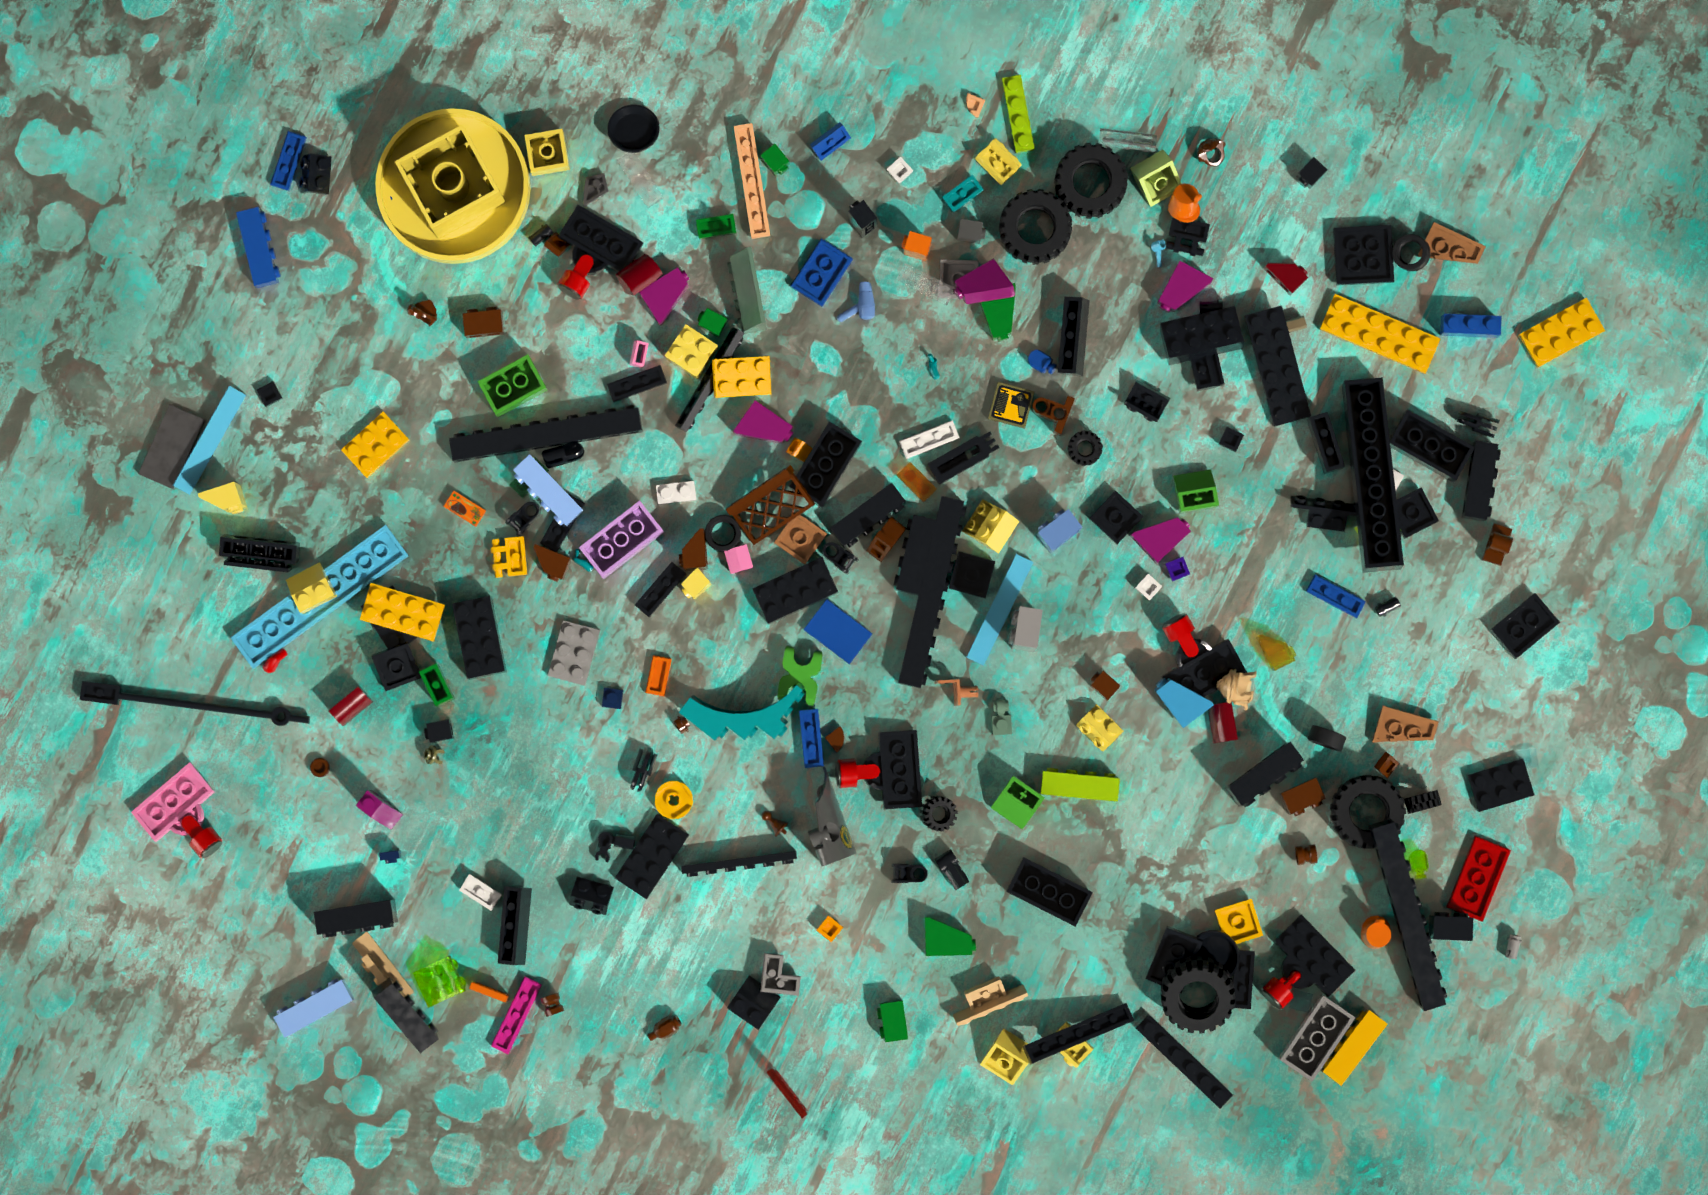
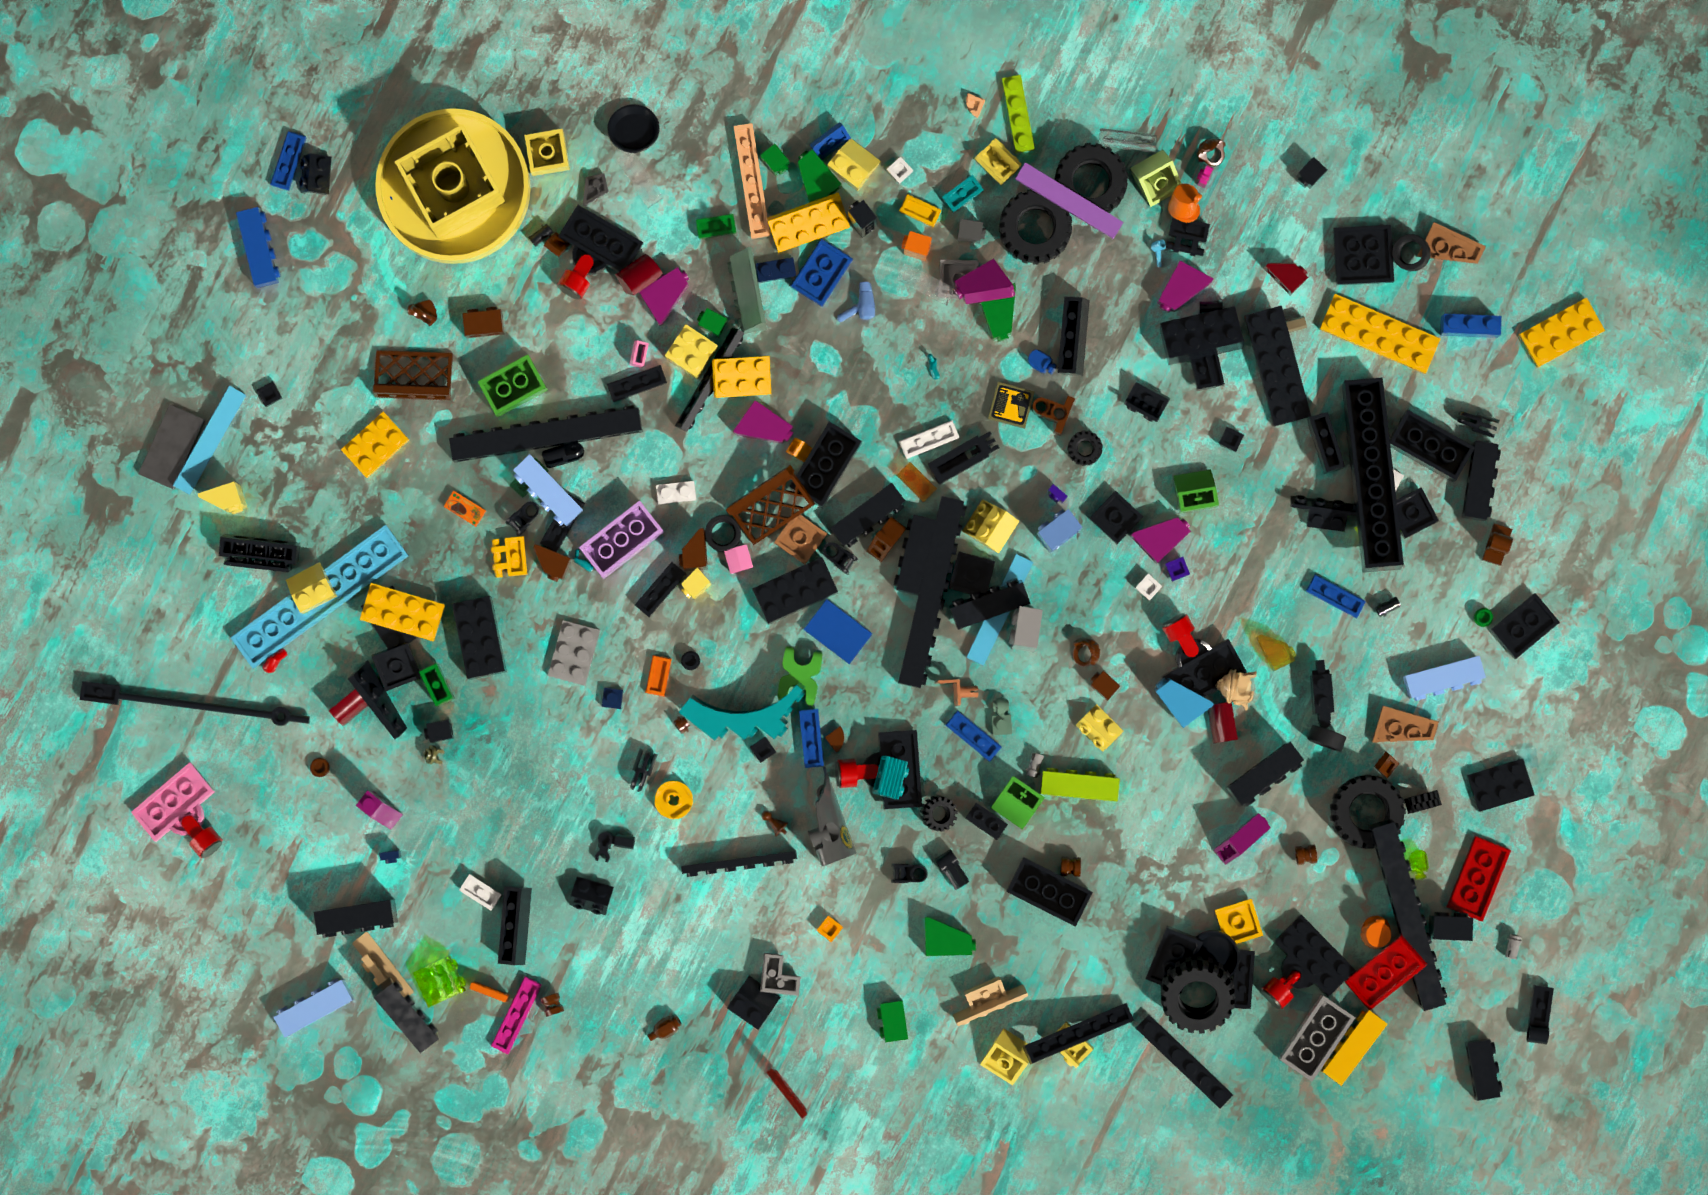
black plate [615,814,689,899] -> none
reddish brown brick [1280,778,1326,816] -> none
none -> black wing [348,660,407,739]
none -> reddish brown fence [373,350,453,400]
none -> black plate [681,651,700,670]
none -> black plate [750,736,776,763]
none -> dark blue plate [756,257,796,283]
none -> yellow plate [767,192,850,253]
none -> green slope [798,150,842,203]
none -> light yellow slope [827,139,881,192]
none -> teal brick [872,756,909,799]
none -> yellow tile [899,194,942,228]
none -> blue tile [945,710,1002,762]
none -> black brick [949,578,1031,630]
none -> black brick [965,802,1008,840]
none -> medium lavender tile [1015,162,1124,239]
none -> light grey pin [1025,753,1044,778]
none -> dark purple plate [1048,484,1068,503]
none -> reddish brown wheel [1061,857,1081,877]
none -> reddish brown piece [1073,637,1101,667]
none -> dark pink plate [1196,165,1214,188]
none -> magenta slope [1213,813,1271,865]
none -> black hinge [1310,660,1334,728]
none -> red tile [1344,935,1427,1010]
none -> light blue brick [1403,656,1486,701]
none -> black brick [1465,1038,1503,1101]
none -> green plate [1474,608,1493,627]
none -> black plate [1526,985,1554,1045]

